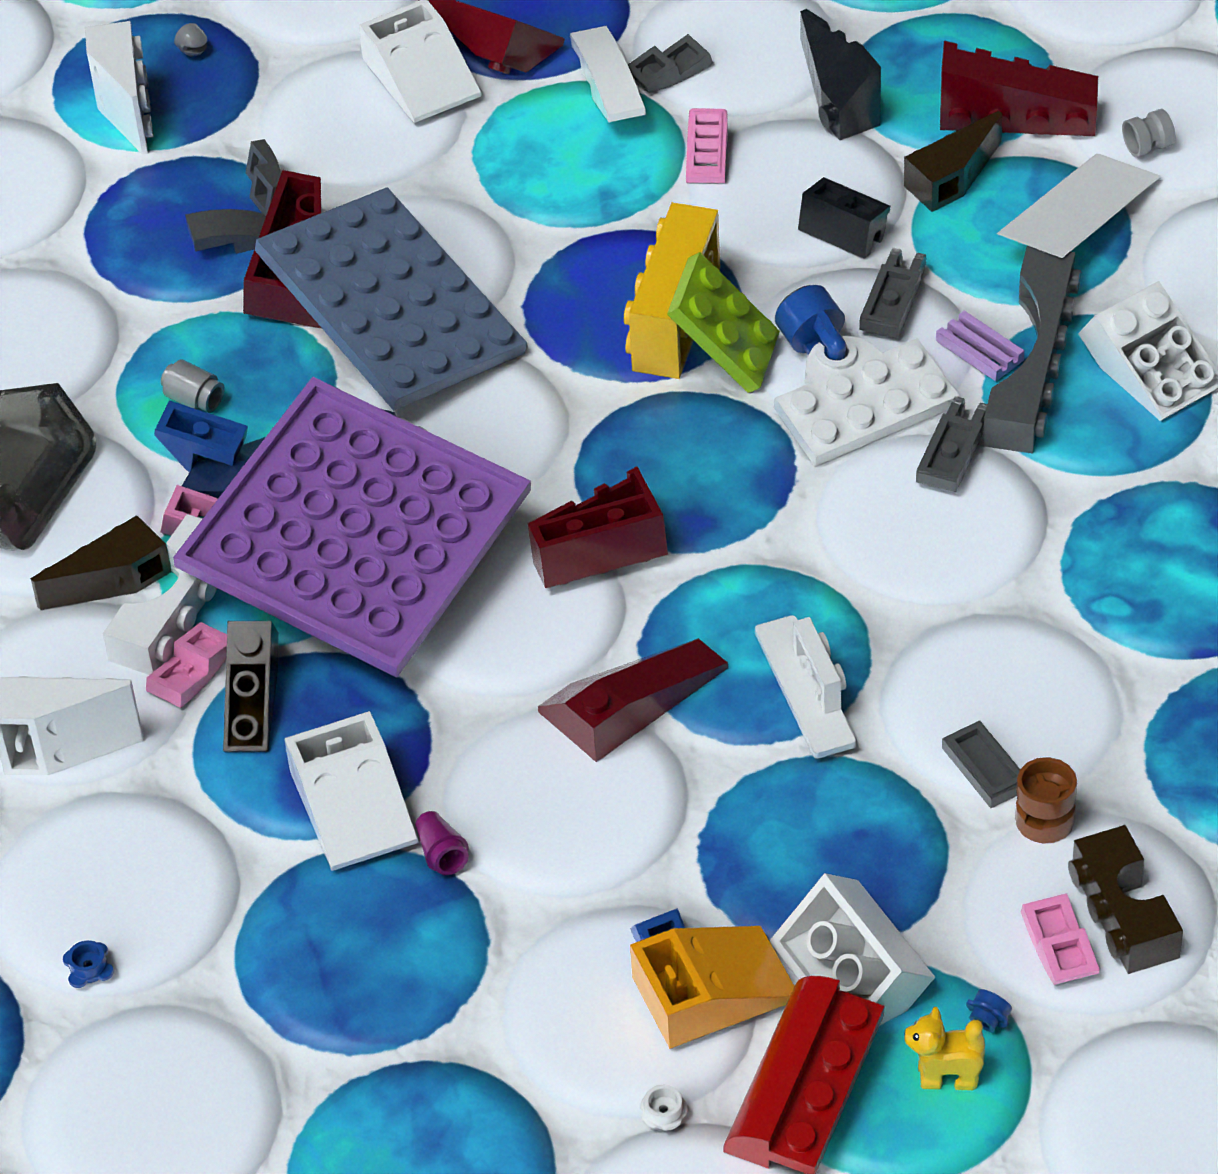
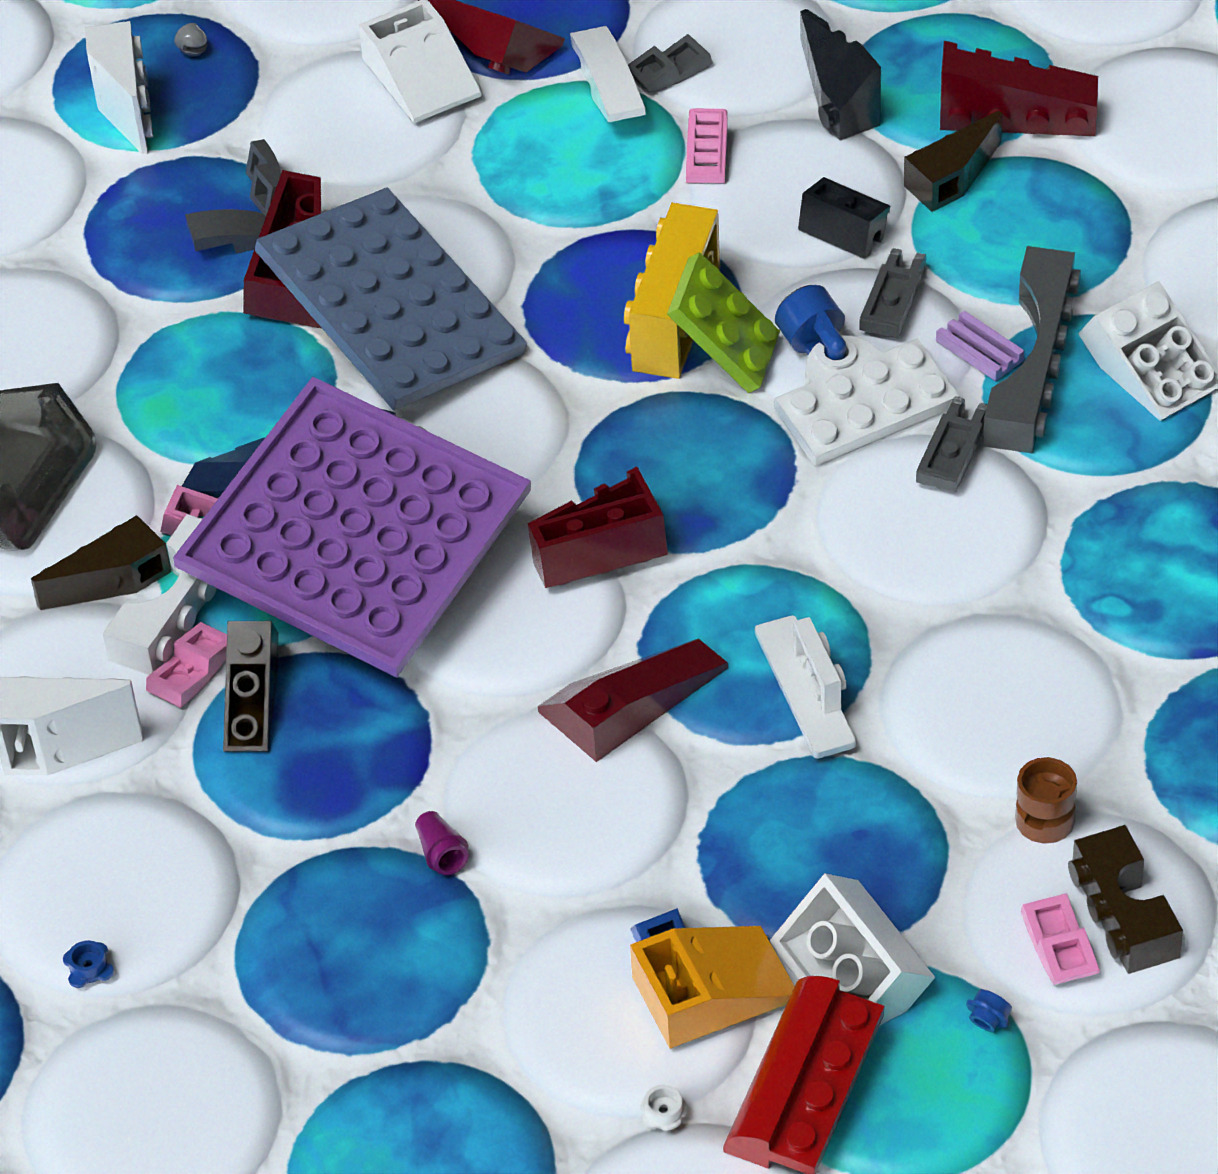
blue slope [154,400,248,472] -> none
light grey brick [161,359,224,413] -> none
white slope [284,711,418,871] -> none
yellow animal [904,1007,985,1091] -> none
dark grey tile [942,720,1020,808] -> none
white sticker [996,153,1161,258] -> none
light grey wheel [1122,108,1175,157] -> none

